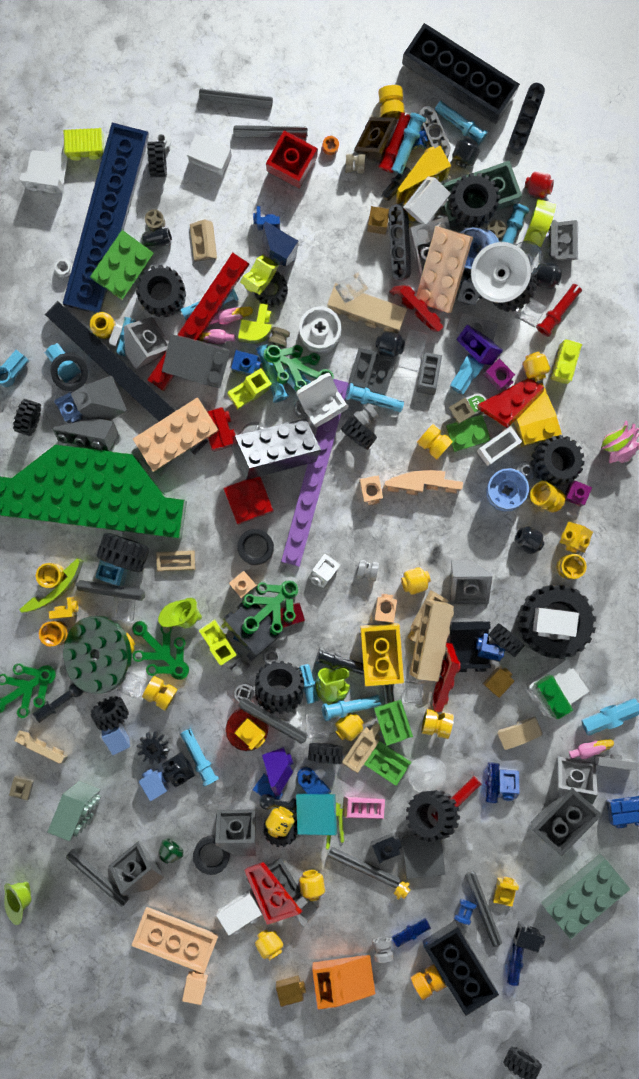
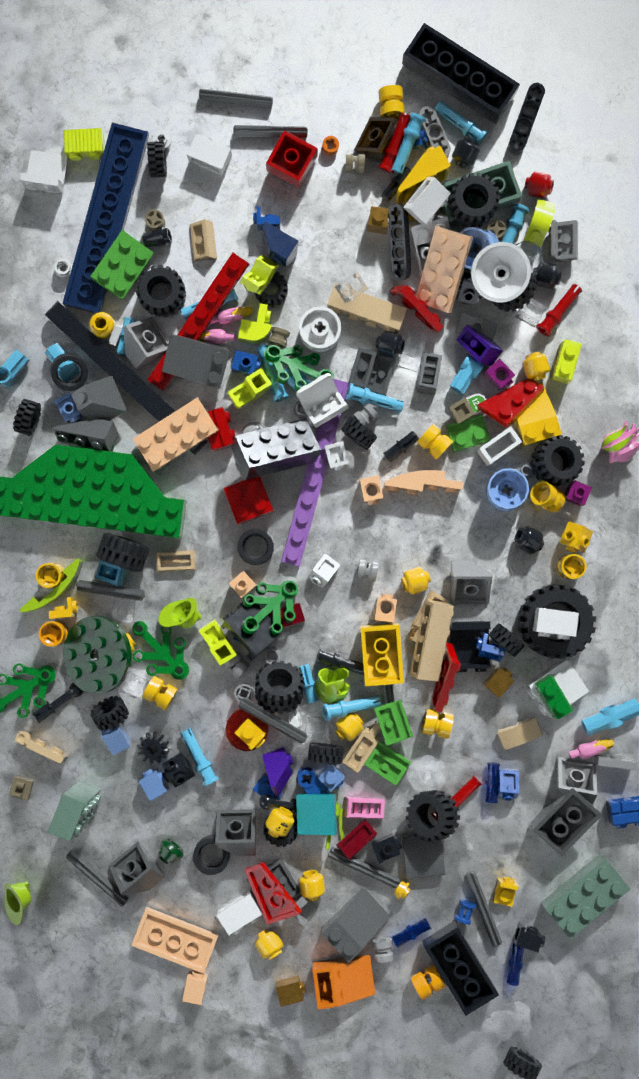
none -> medium blue brick [317,764,345,792]
none -> dark grey slope [322,887,390,963]
none -> white bracket [324,441,349,471]
none -> dark red tile [336,819,378,860]
none -> black axle [383,431,419,463]

